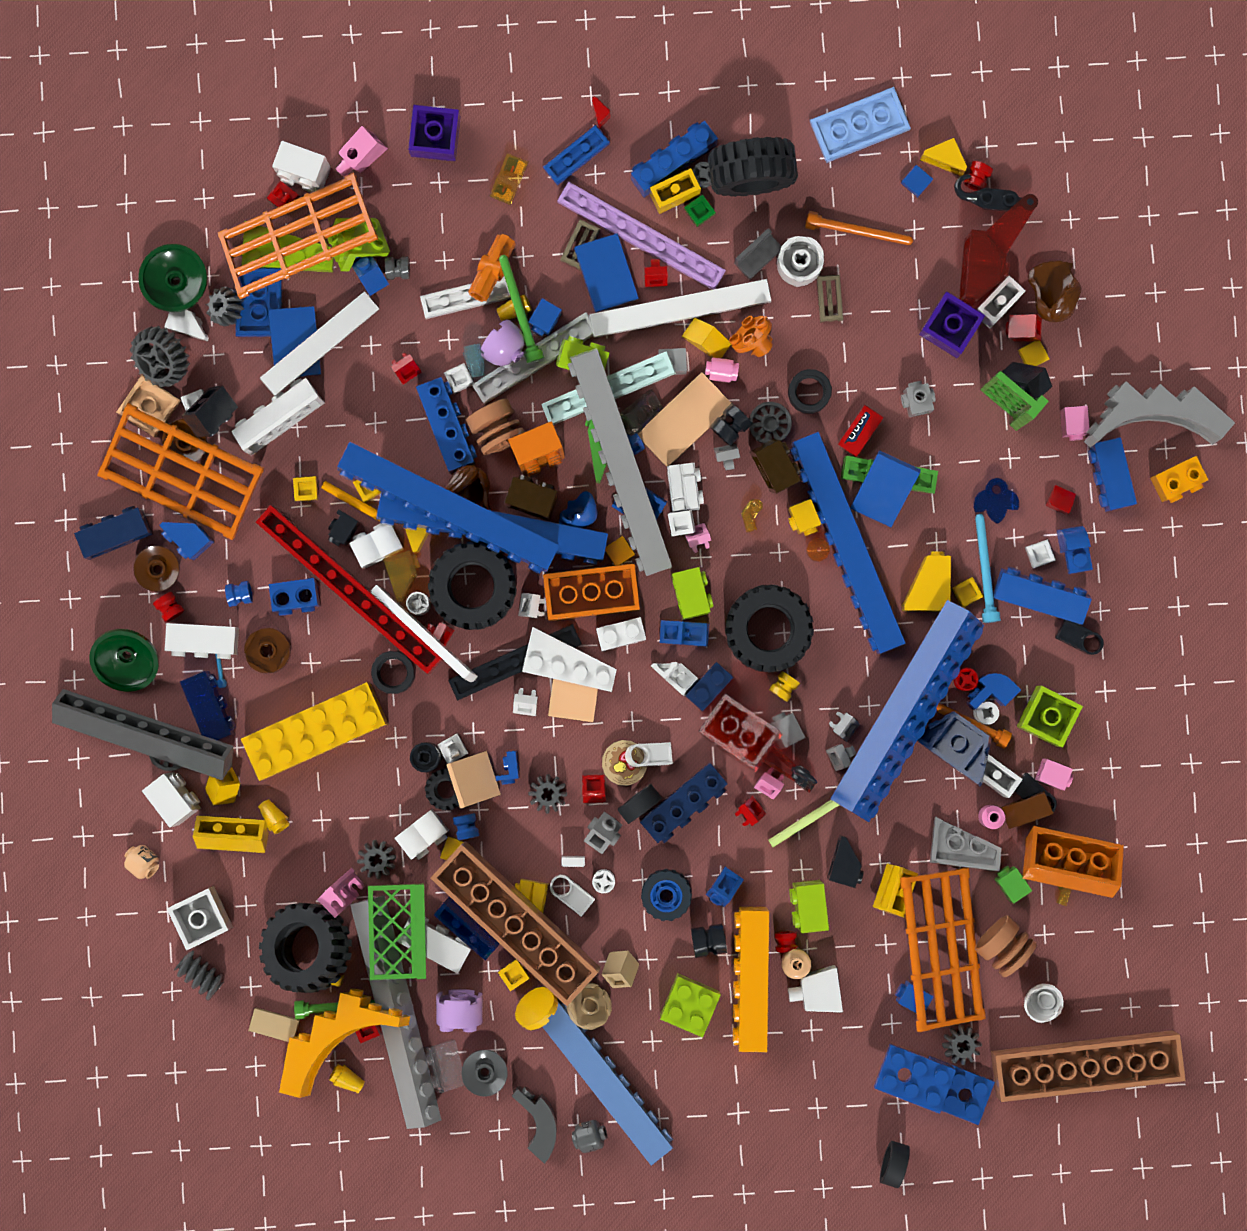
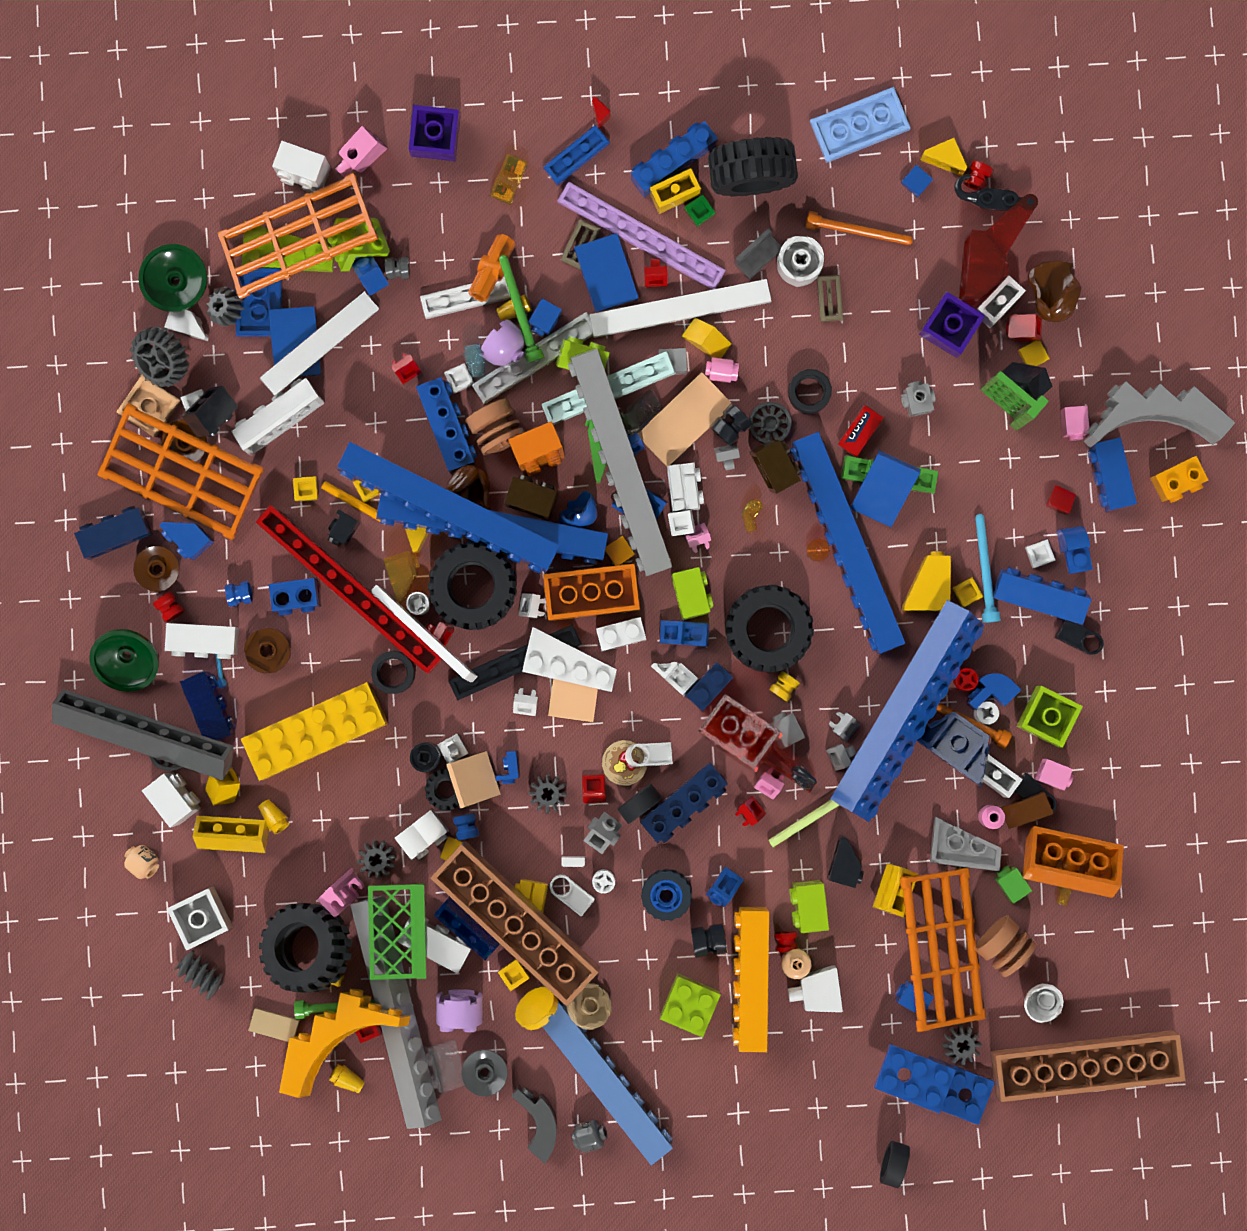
red tile [267,181,300,208] -> none
white brick [349,523,404,569] -> none
tan panel [601,951,639,988] -> none
dark grey wheel [693,162,711,188] -> none
orange plate [729,316,773,357] -> none
yellow brick [788,499,821,536] -> none
clear blue plate [973,478,1019,524] -> none

